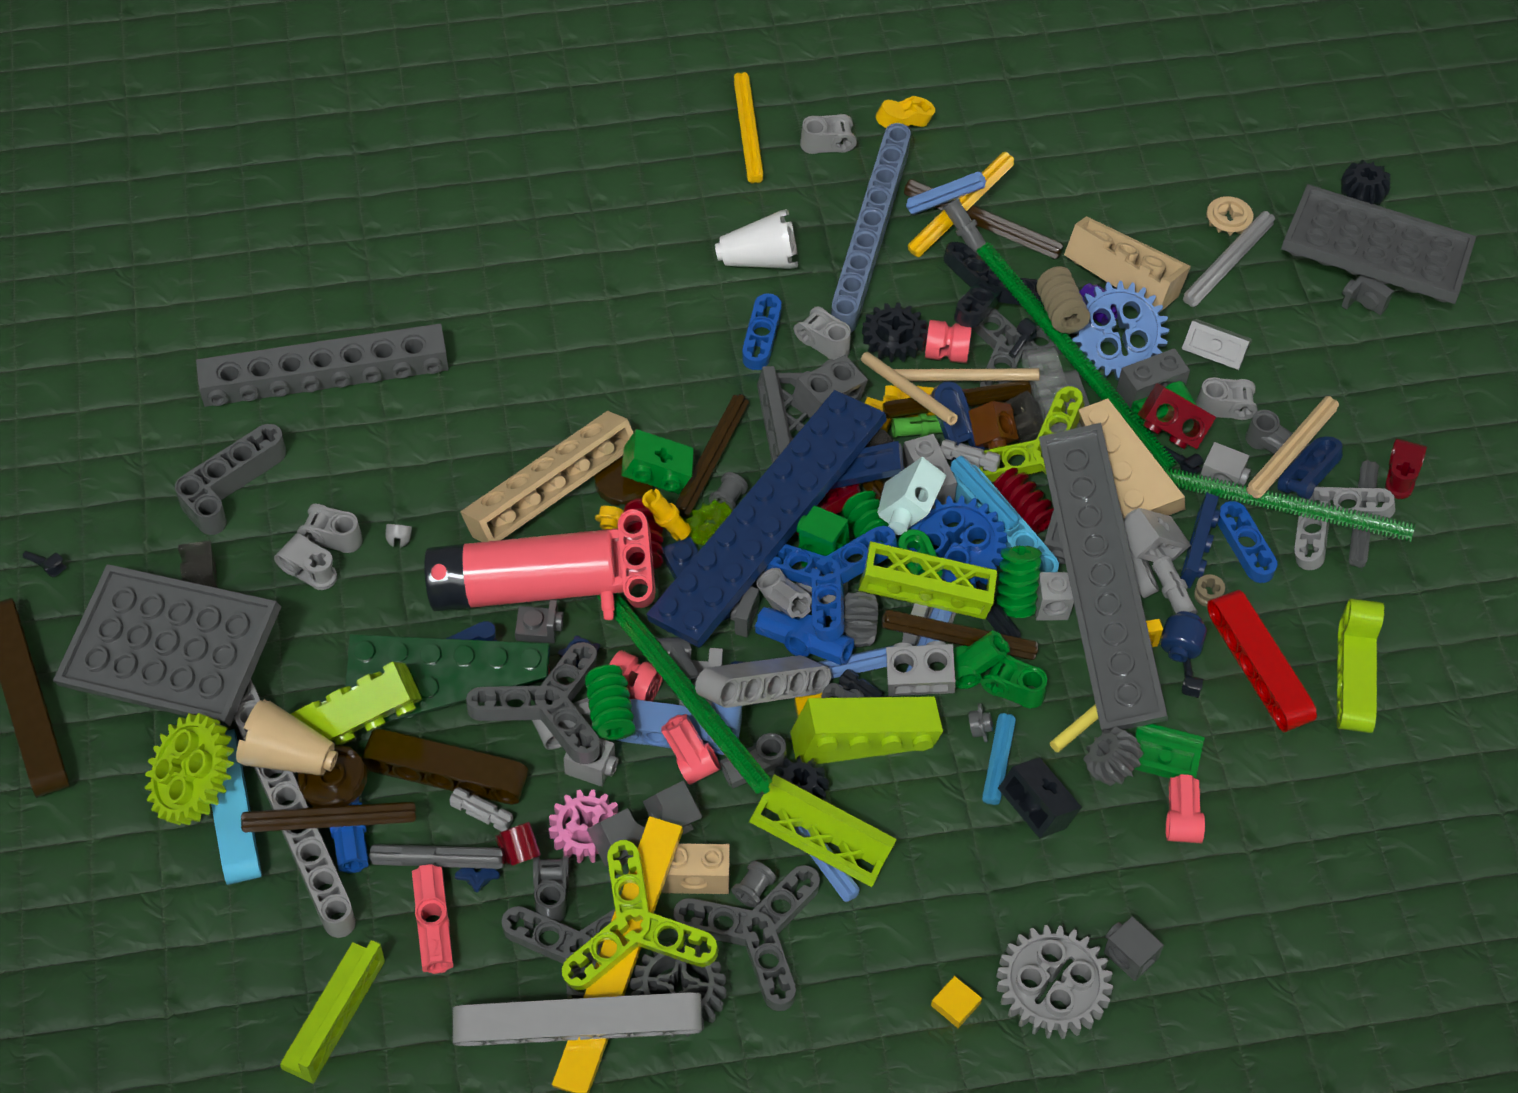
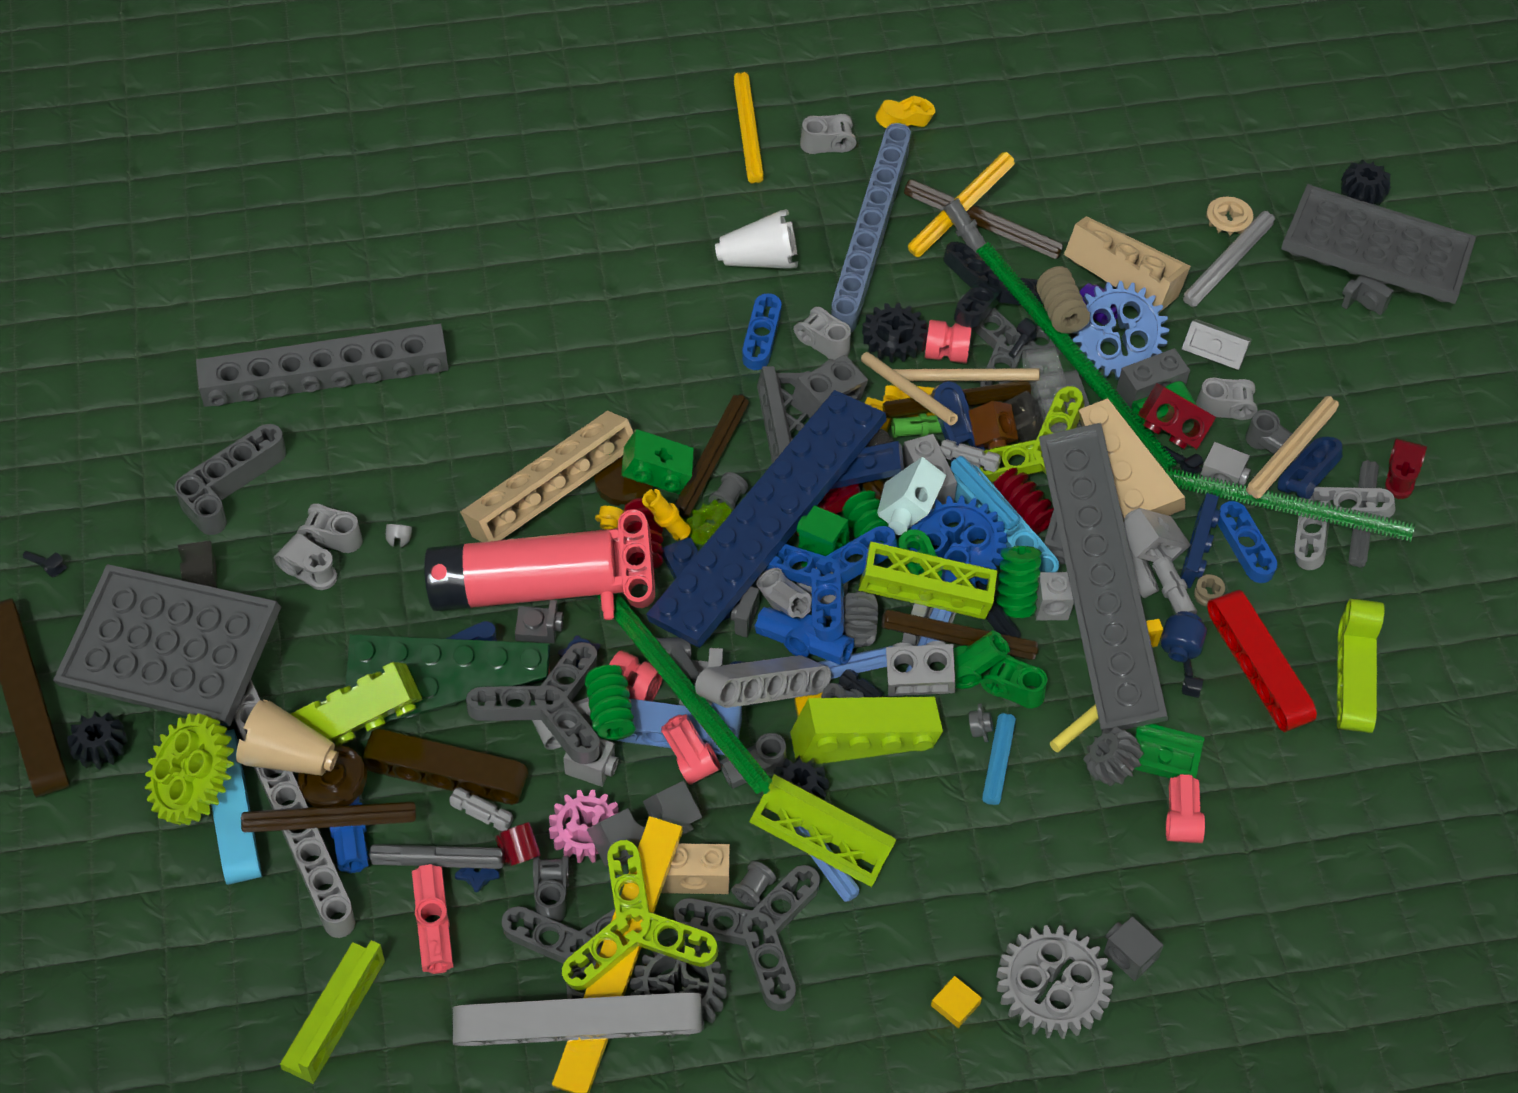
medium blue axle [906,172,986,214] -> none
black brick [998,757,1082,839] -> none
none -> black gear [67,711,128,770]

